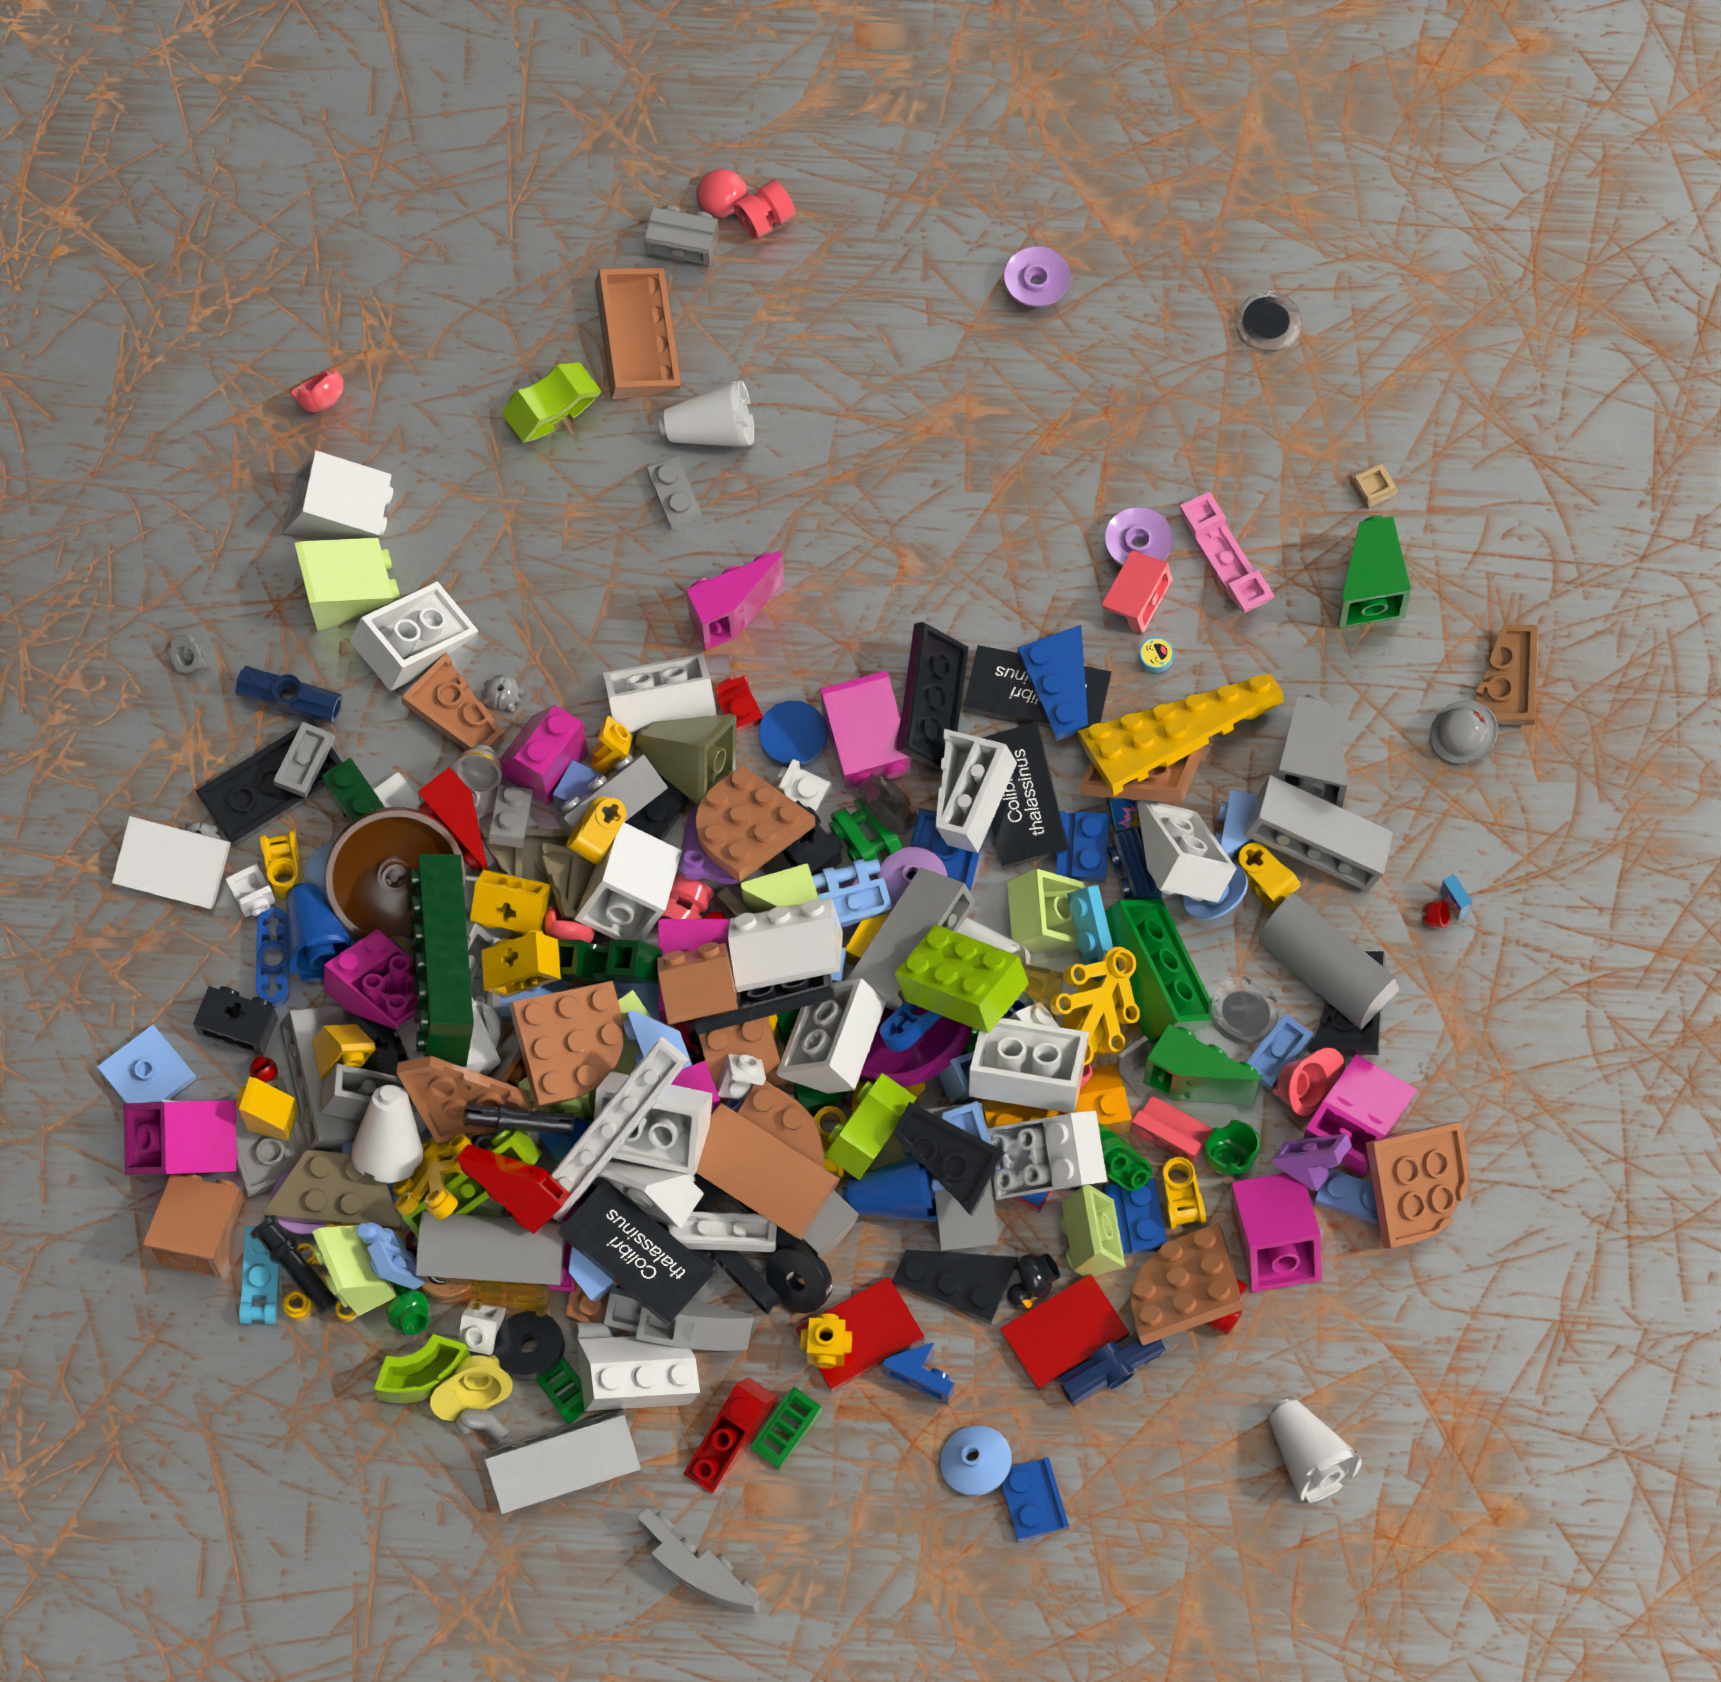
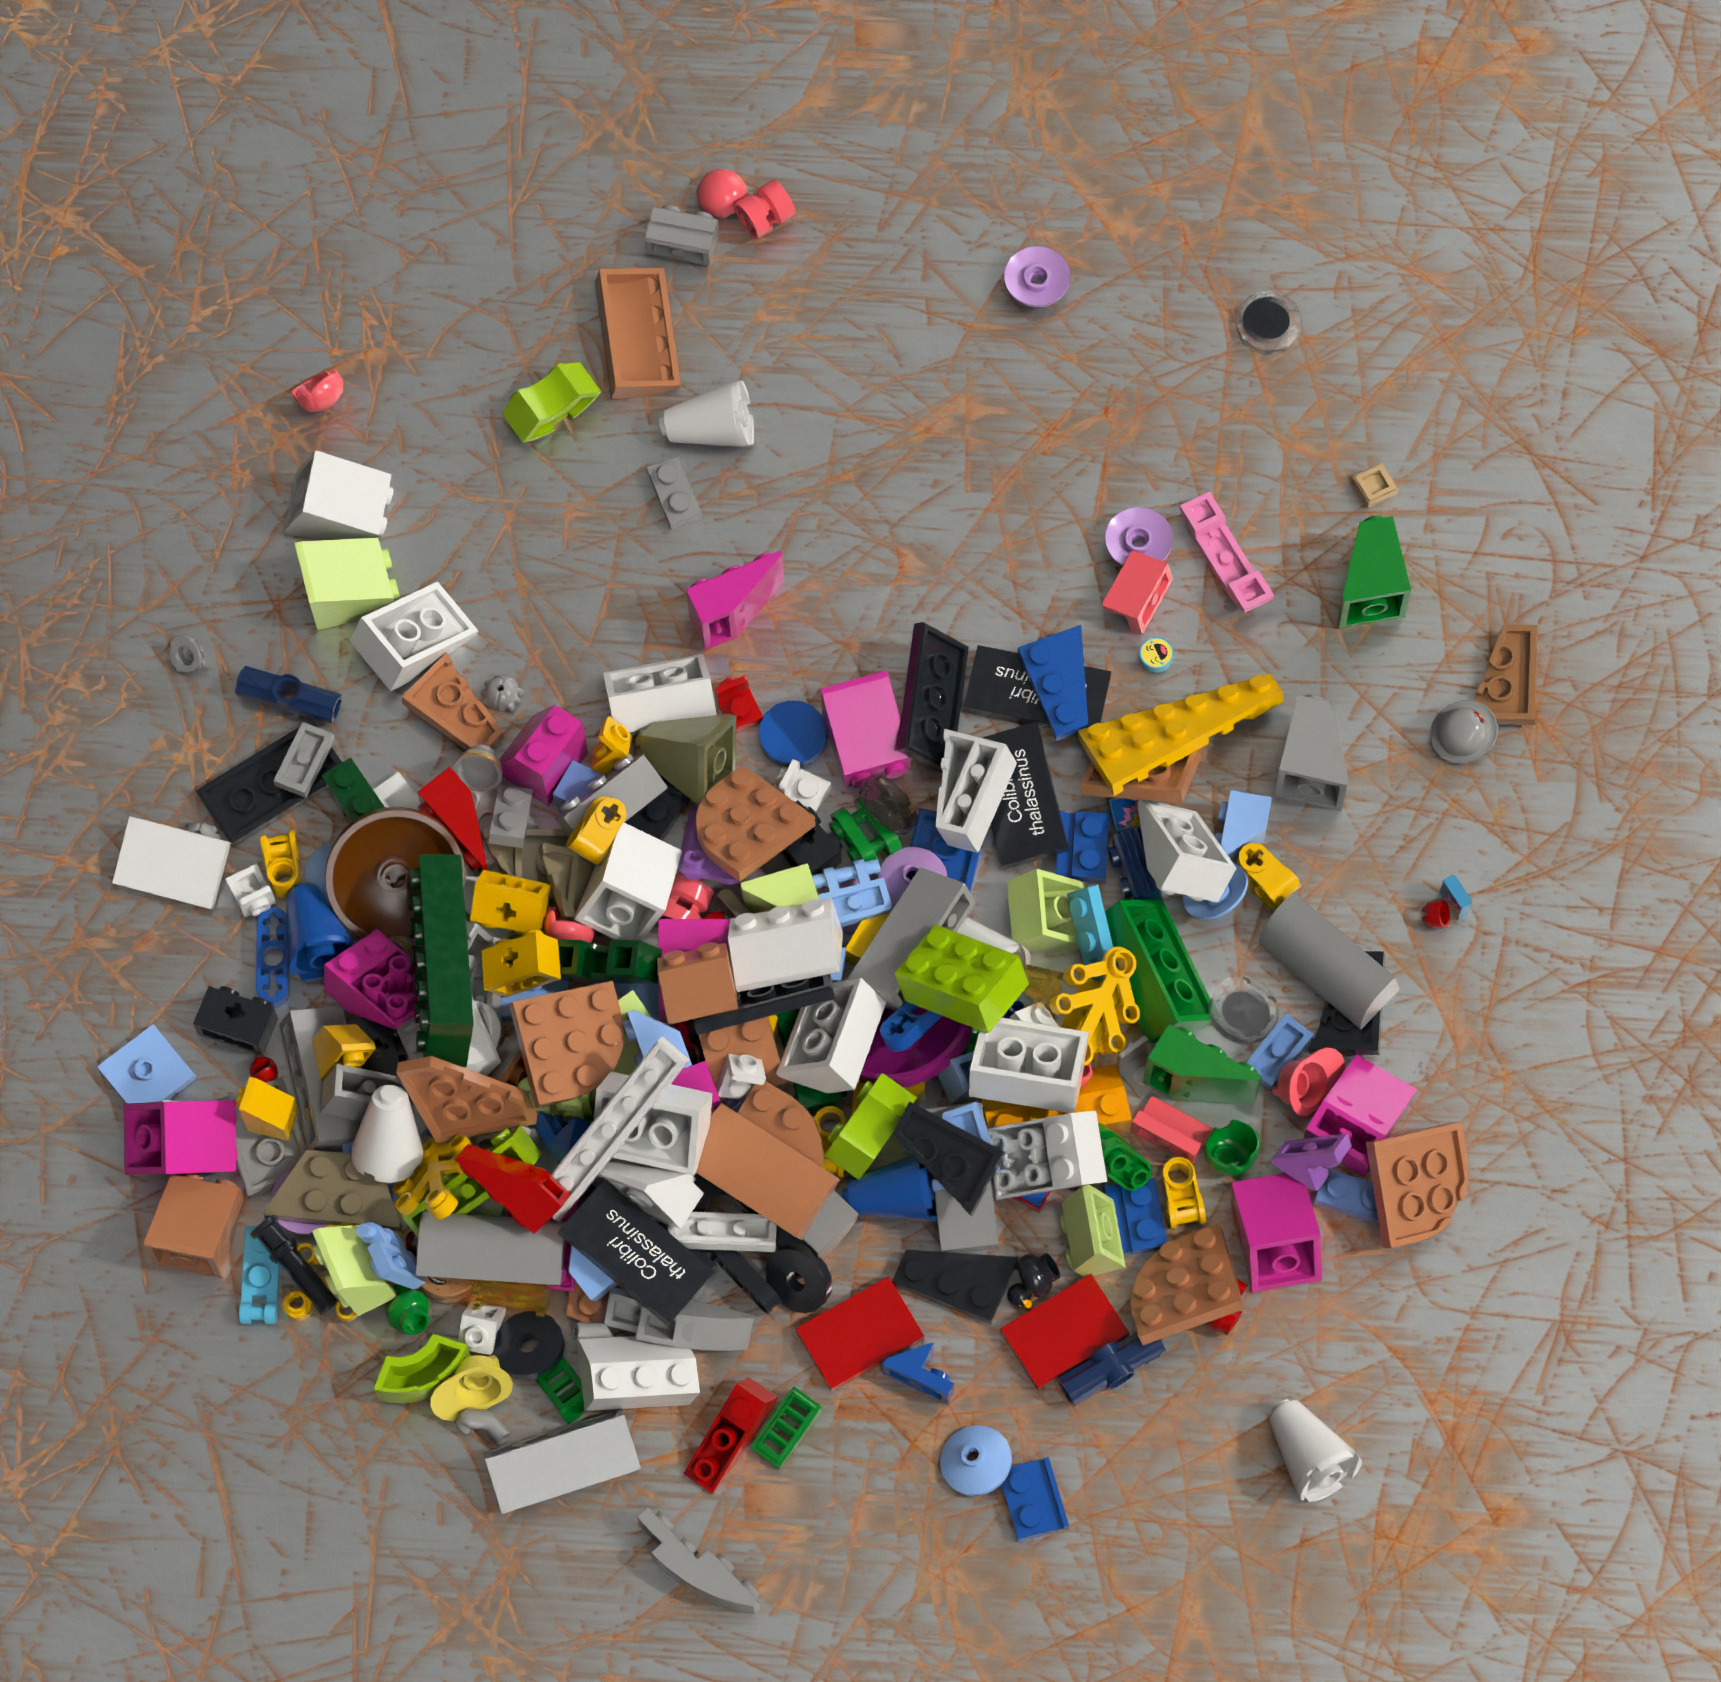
black pin [463,1103,574,1137] -> none
yellow brick [800,1314,852,1368] -> none
light grey brick [1245,775,1394,892] -> none

